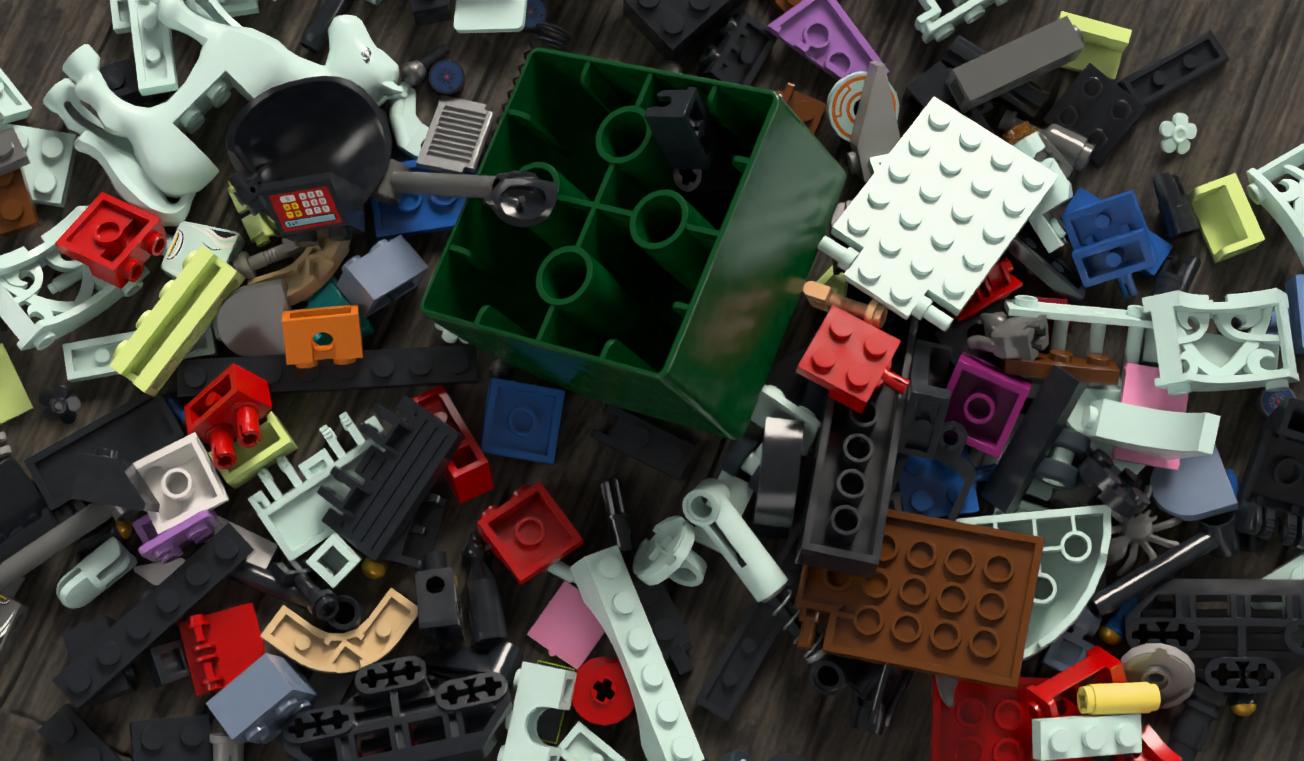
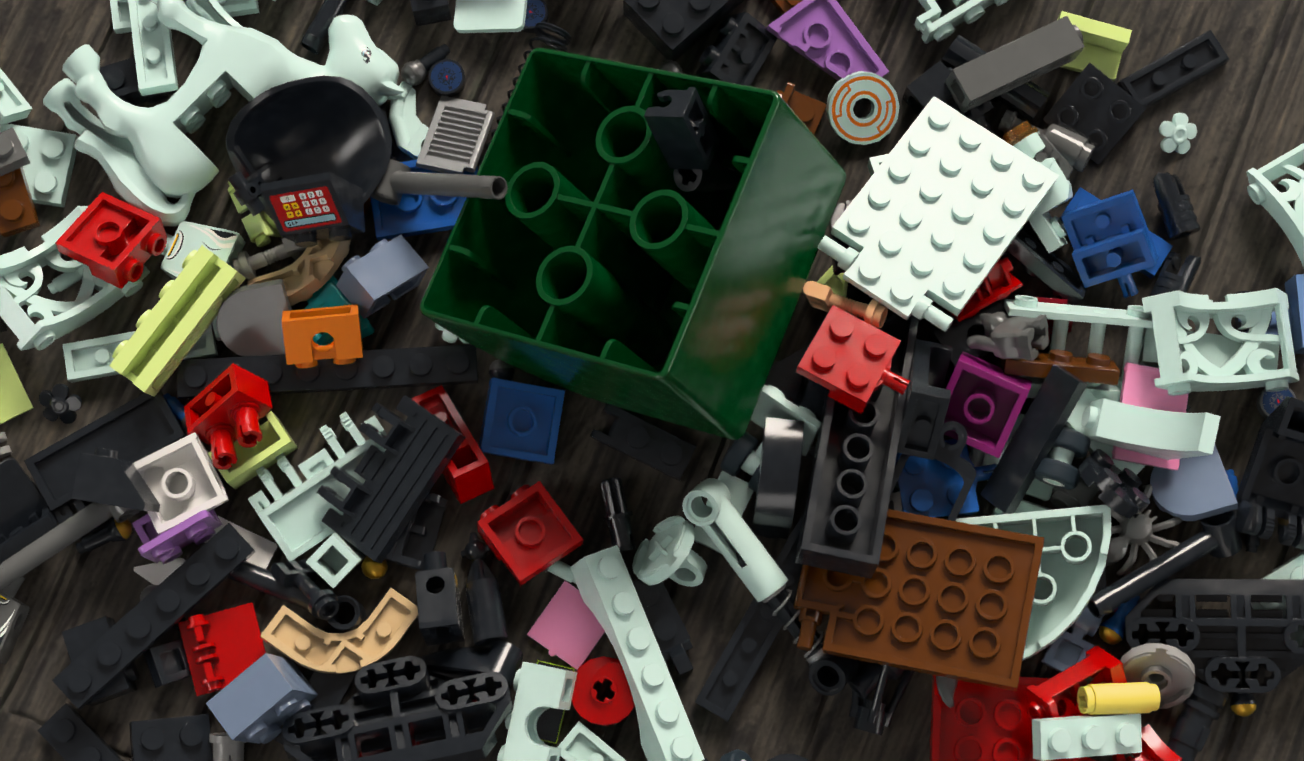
light aqua arm [56,537,137,609] -> none
black hat [483,170,558,227] -> none
light grey slope [847,60,900,182] -> none
yellowish green panel [1189,173,1265,263] -> none

